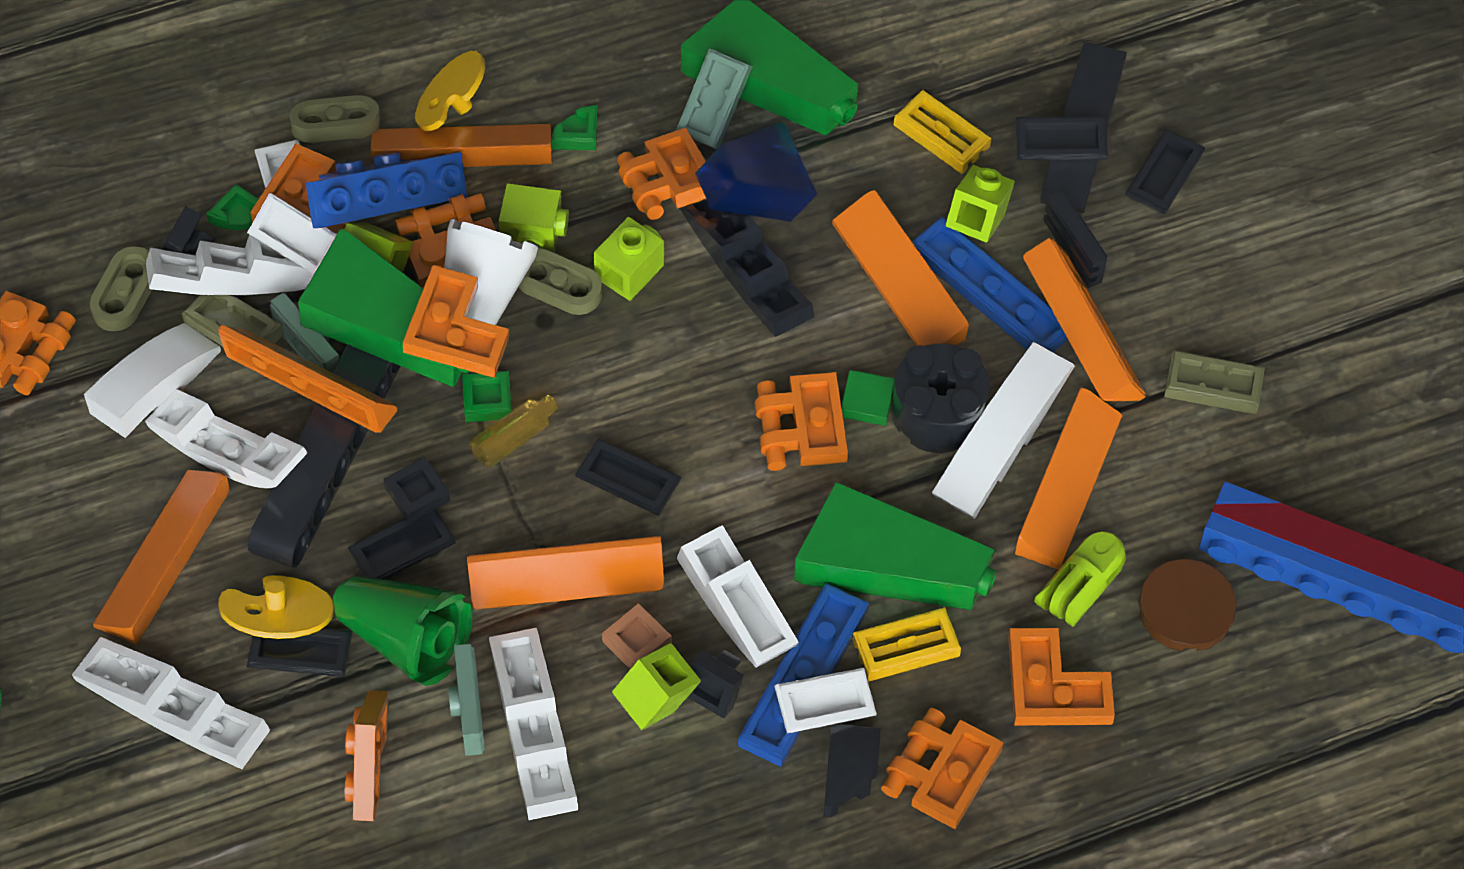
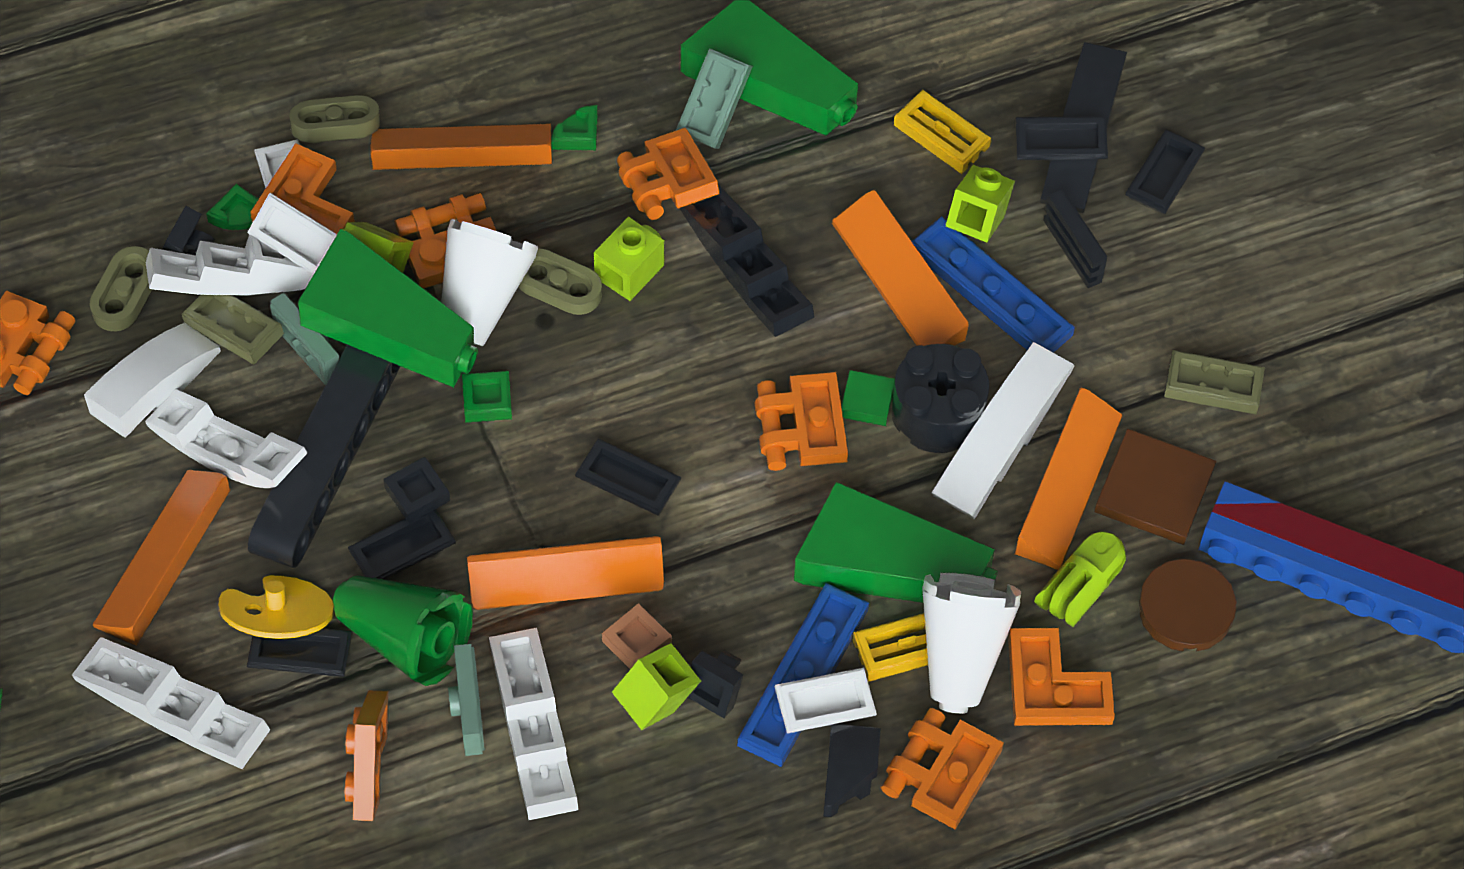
orange slope [218,325,398,433] -> none
blue bracket [305,152,467,228] -> none
orange plate [403,265,509,378] -> none
yellow piece [415,51,486,131] -> none
clear yellow cylinder [469,395,558,469] -> none
lime brick [499,184,569,253] -> none
white slope [677,525,799,667] -> none
clear blue slope [695,123,817,222] -> none
orange slope [1023,238,1145,401] -> none
none -> white cone [922,573,1021,714]
none -> reddish brown tile [1094,429,1216,545]

